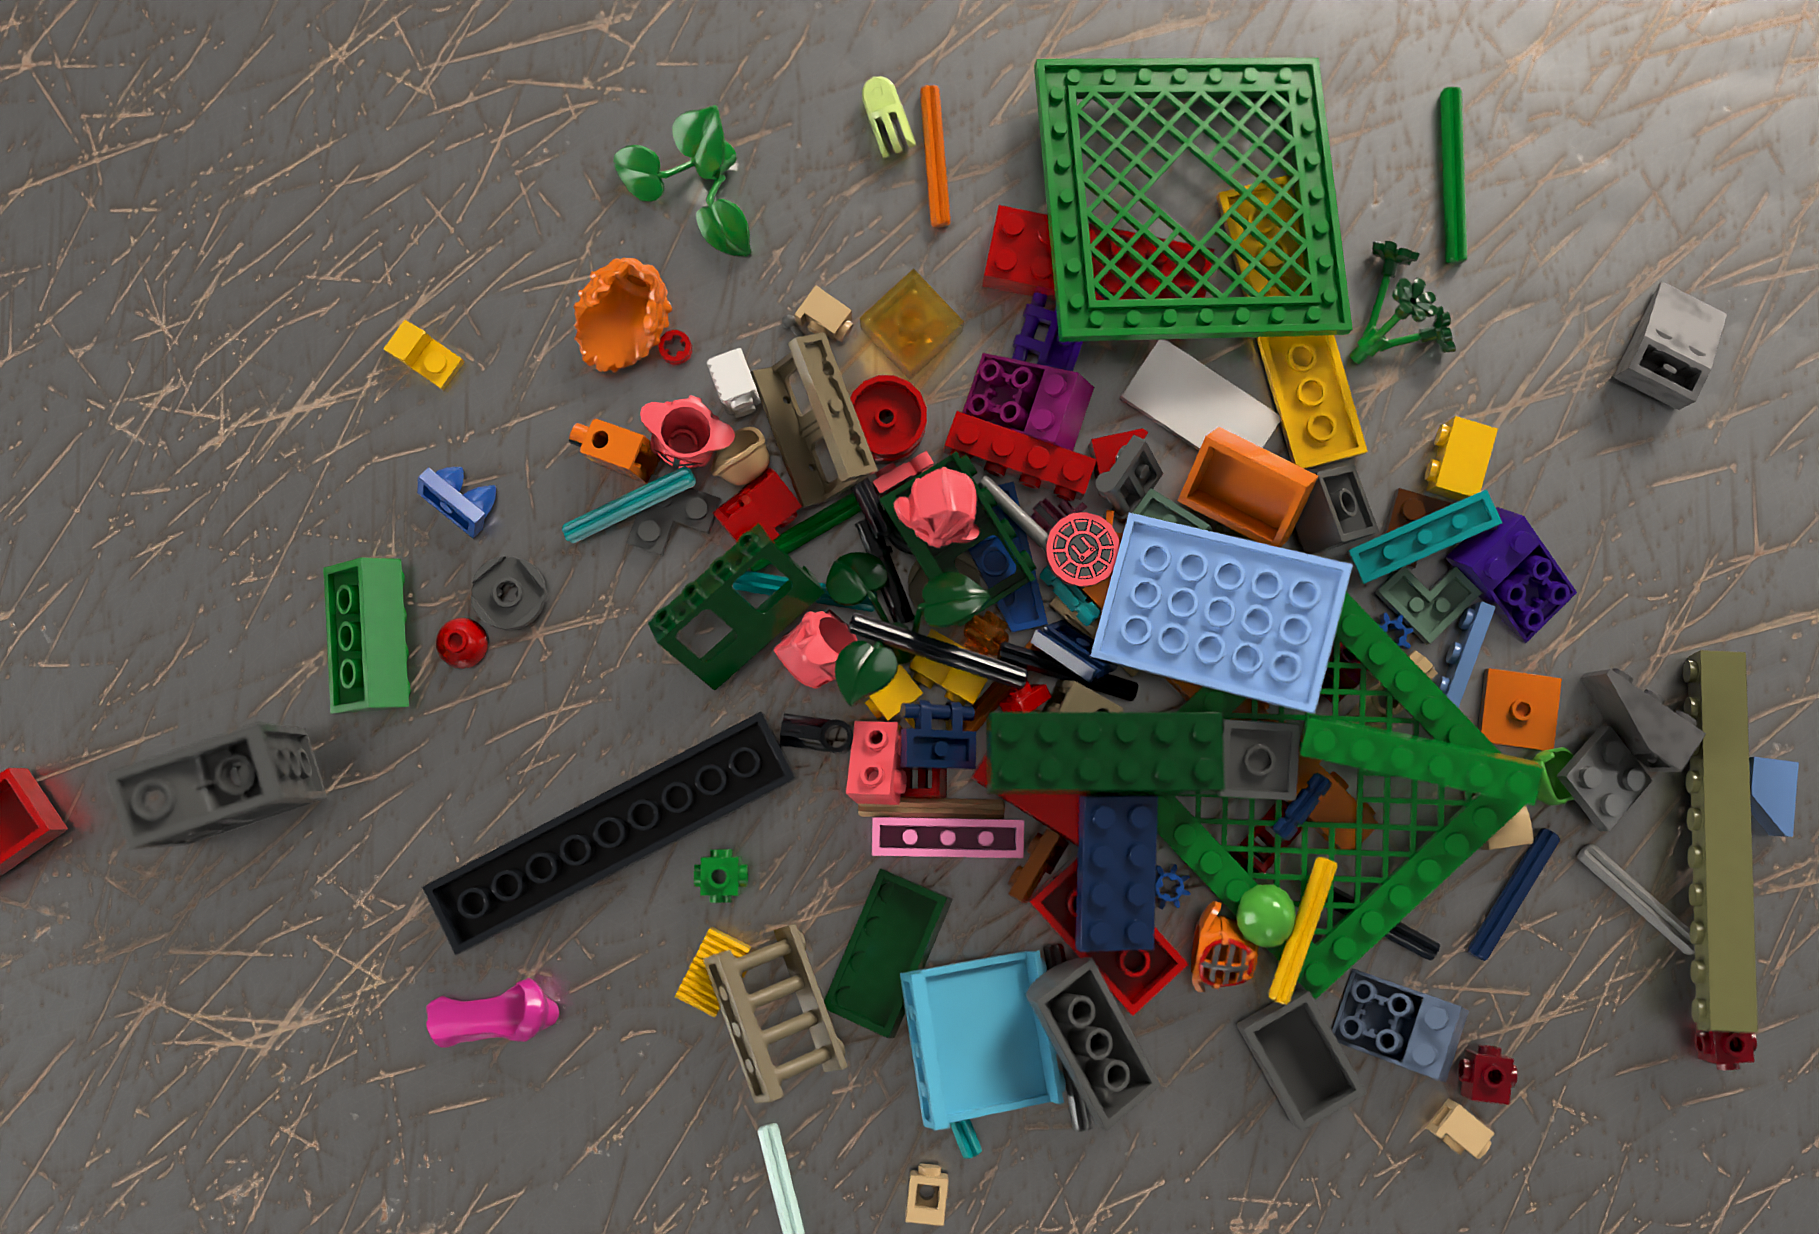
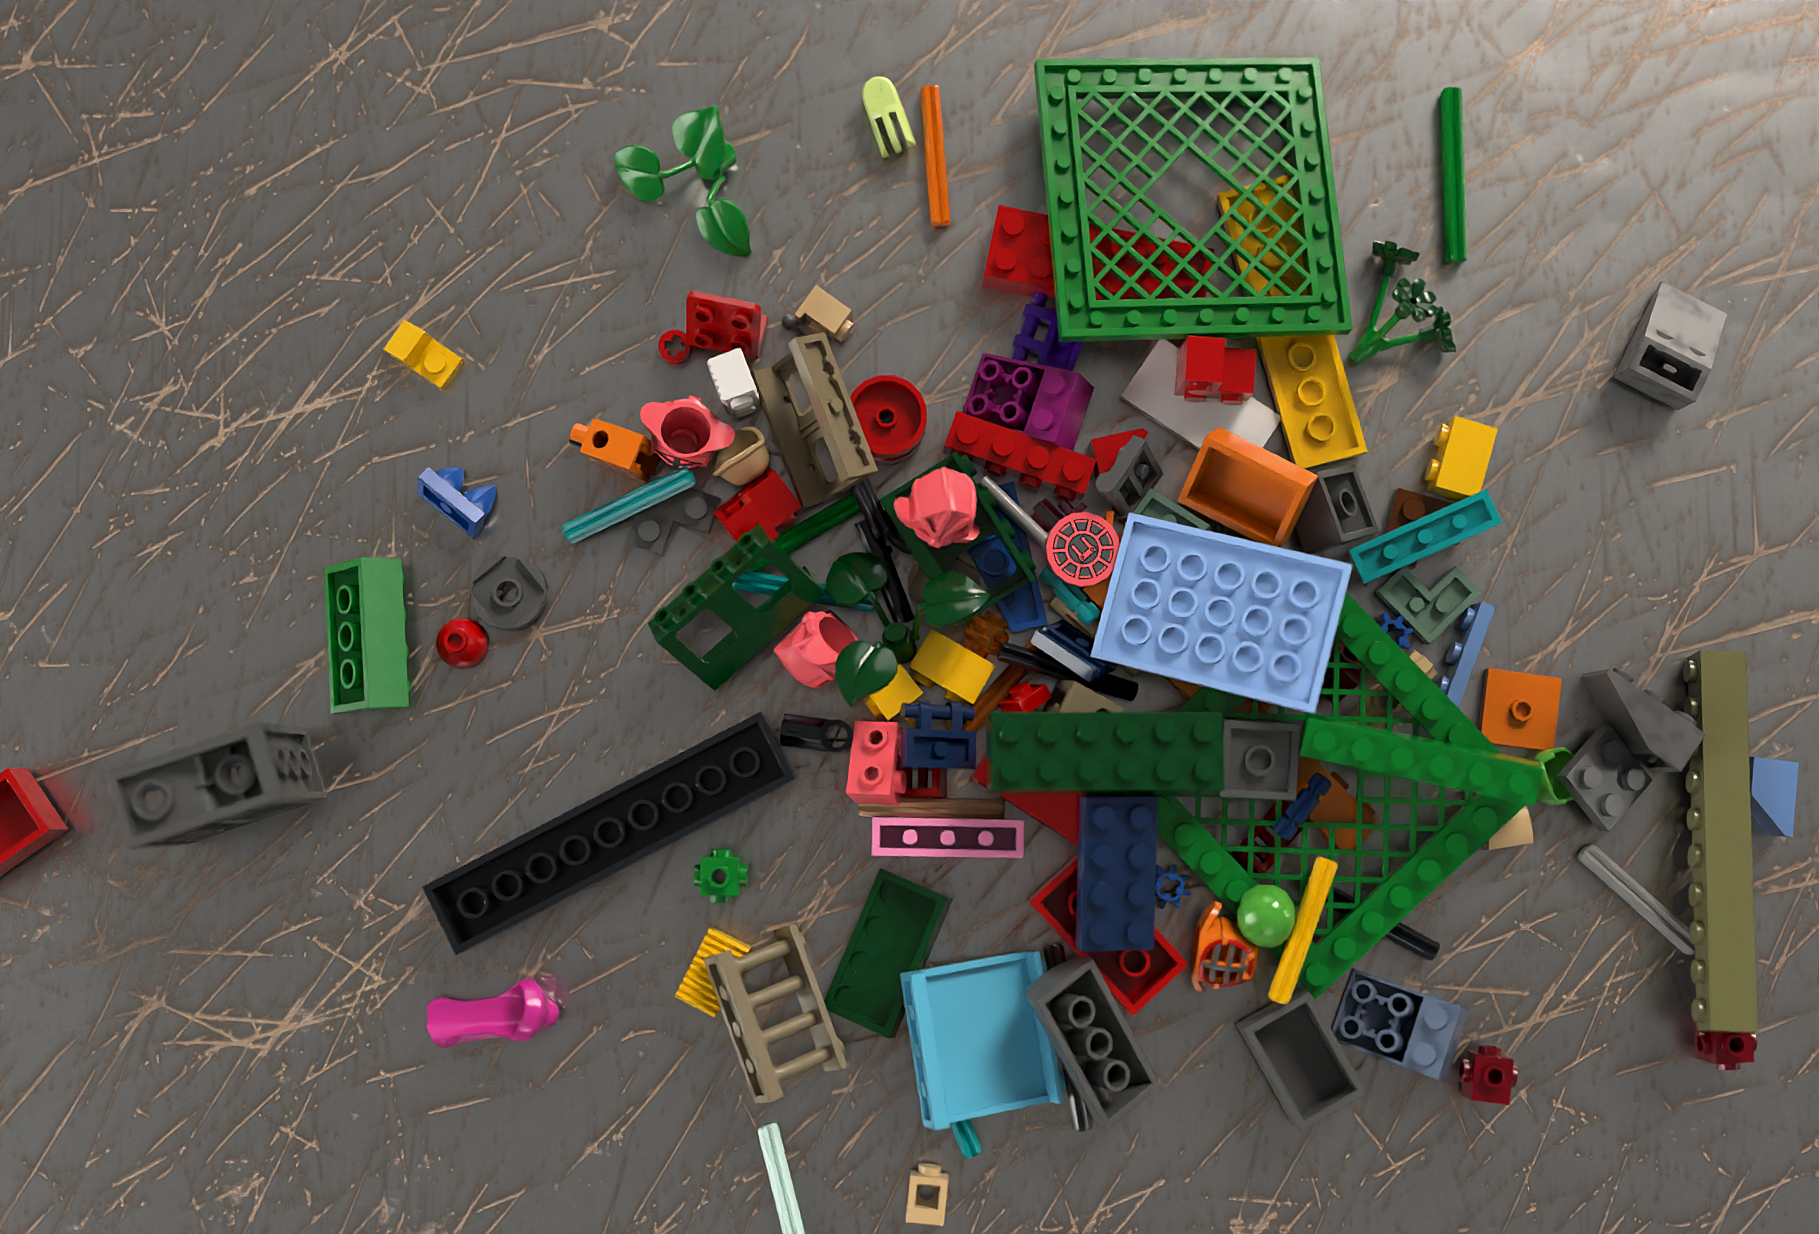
orange hair [574,257,672,373] -> none
black axle [848,613,1028,690] -> none
clear yellow brick [859,268,964,380] -> none
coral plate [872,451,934,498] -> none
reddish brown plate [1008,828,1069,904] -> none
tan brick [1425,1098,1495,1159] -> none
dark purple slope [1446,507,1577,643] -> none
dark blue axle [1468,828,1560,961] -> none
none -> red bracket [686,291,768,358]
none -> red brick [1175,335,1257,405]

